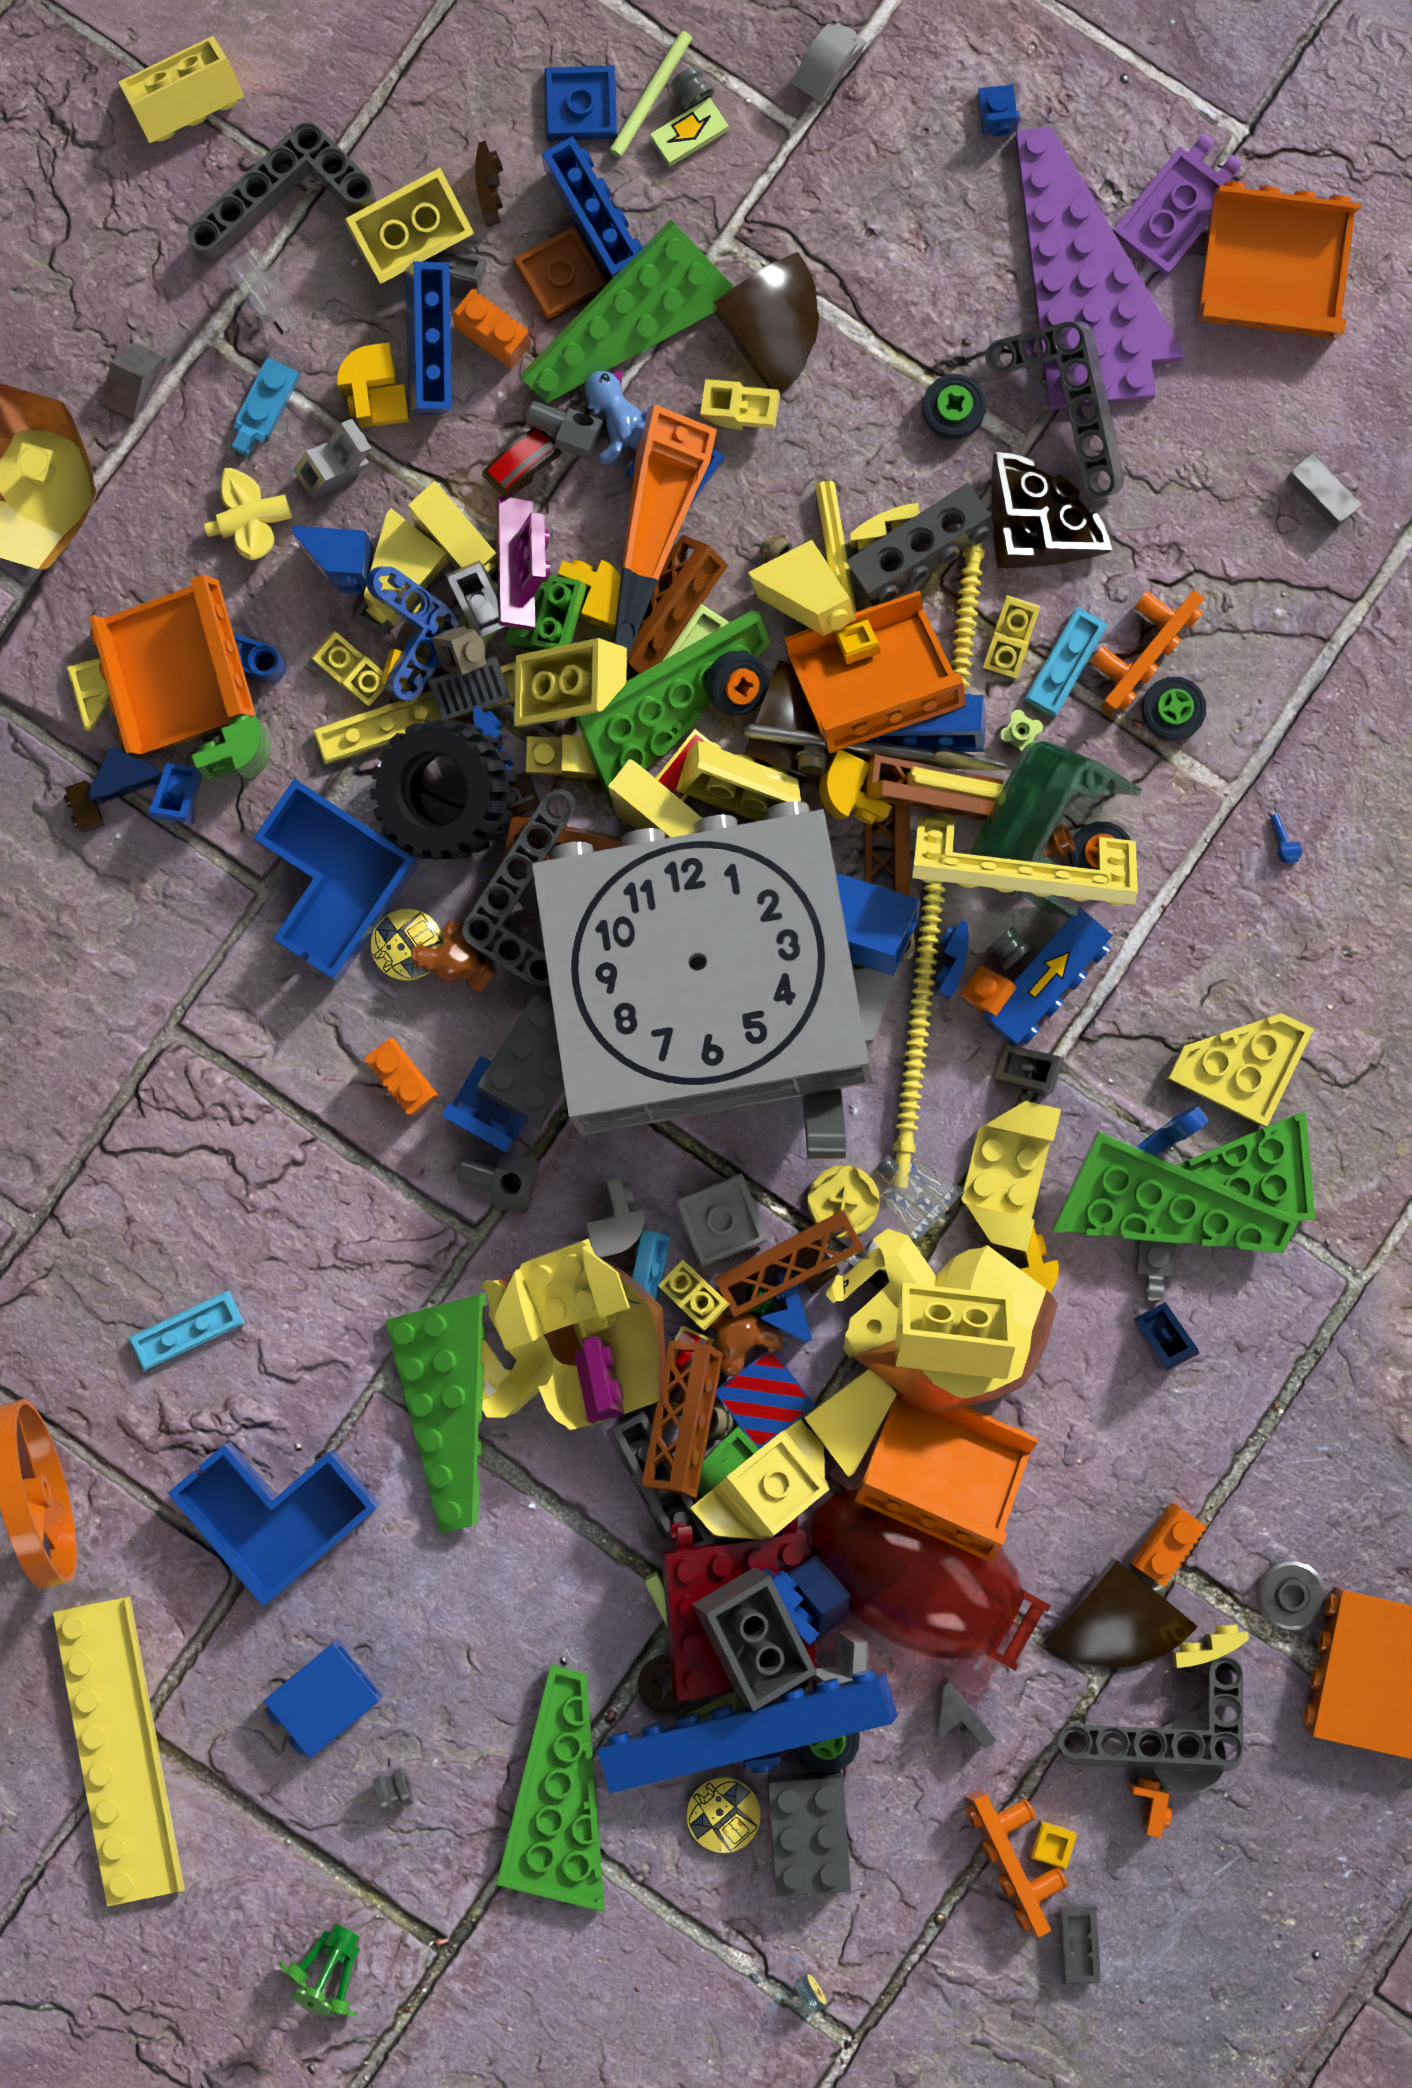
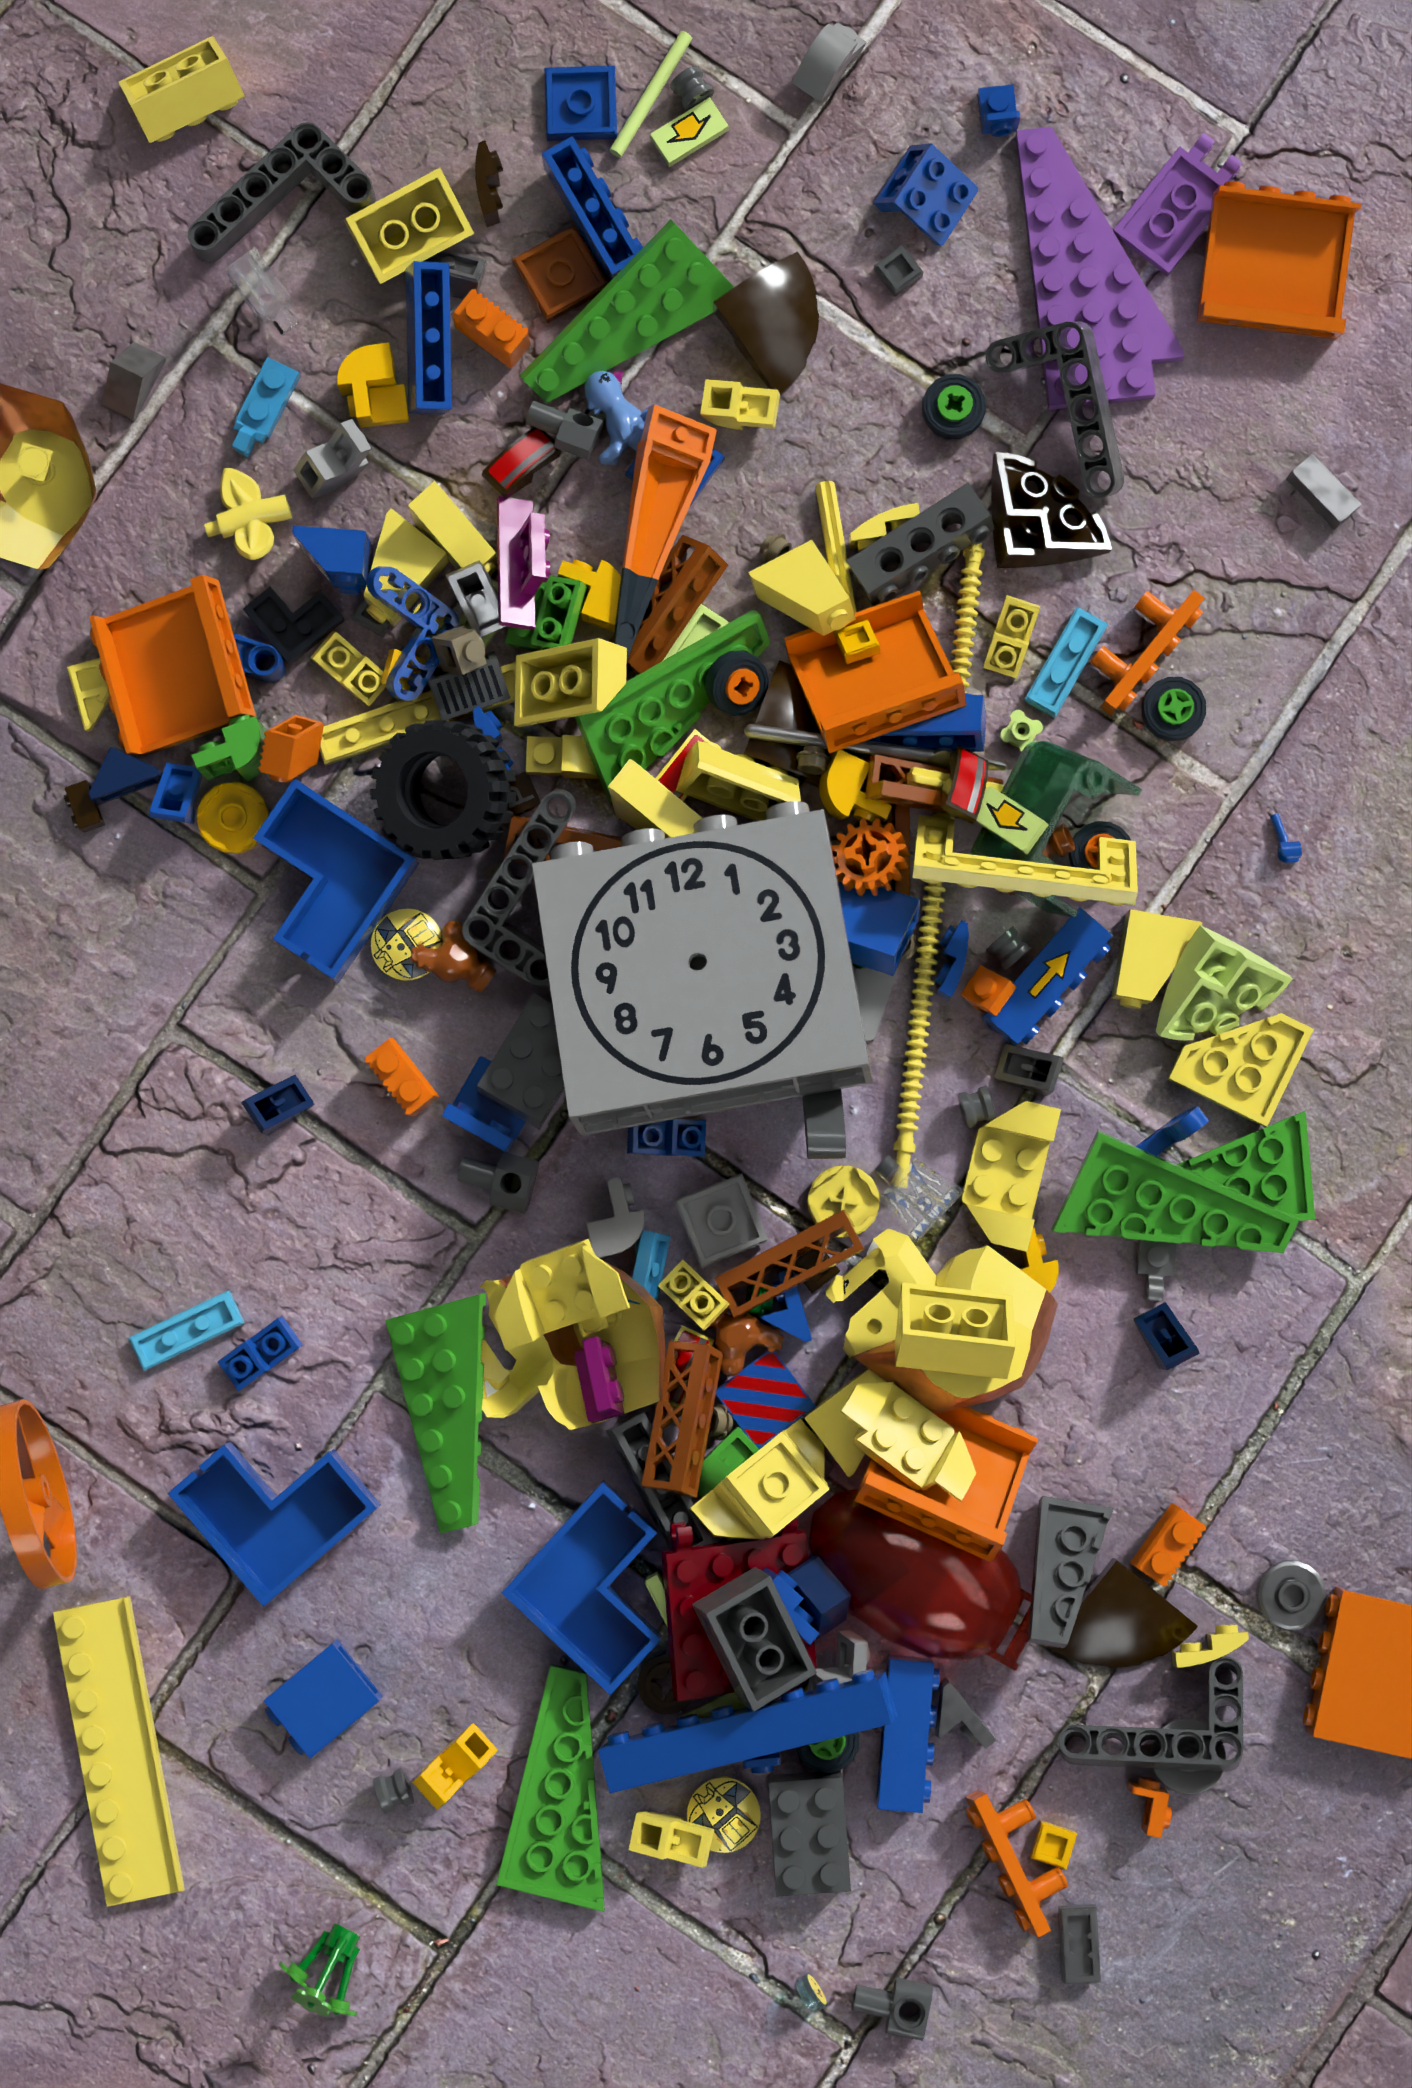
none -> yellow tile [197,782,270,854]
none -> blue slope [217,1316,303,1391]
none -> dark blue slope [241,1074,315,1136]
none -> black plate [243,586,345,666]
none -> orange brick [258,714,324,782]
none -> yellow brick [412,1723,498,1810]
none -> blue piece [501,1480,662,1695]
none -> blue slope [627,1119,706,1157]
none -> light yellow brick [628,1811,714,1868]
none -> orange gear [831,818,909,896]
none -> light yellow piece [841,1382,976,1502]
none -> dark grey piece [851,1977,933,2041]
none -> blue bracket [873,143,978,246]
none -> dark grey tile [874,245,924,297]
none -> blue brick [876,1654,940,1813]
none -> slope [942,745,988,825]
none -> dark grey wheel [958,1086,996,1128]
none -> yellowish green tile [975,785,1049,855]
none -> dark grey wing [1027,1496,1114,1648]
none -> light yellow slope [1111,909,1202,1009]
none -> yellowish green brick [1156,925,1293,1040]

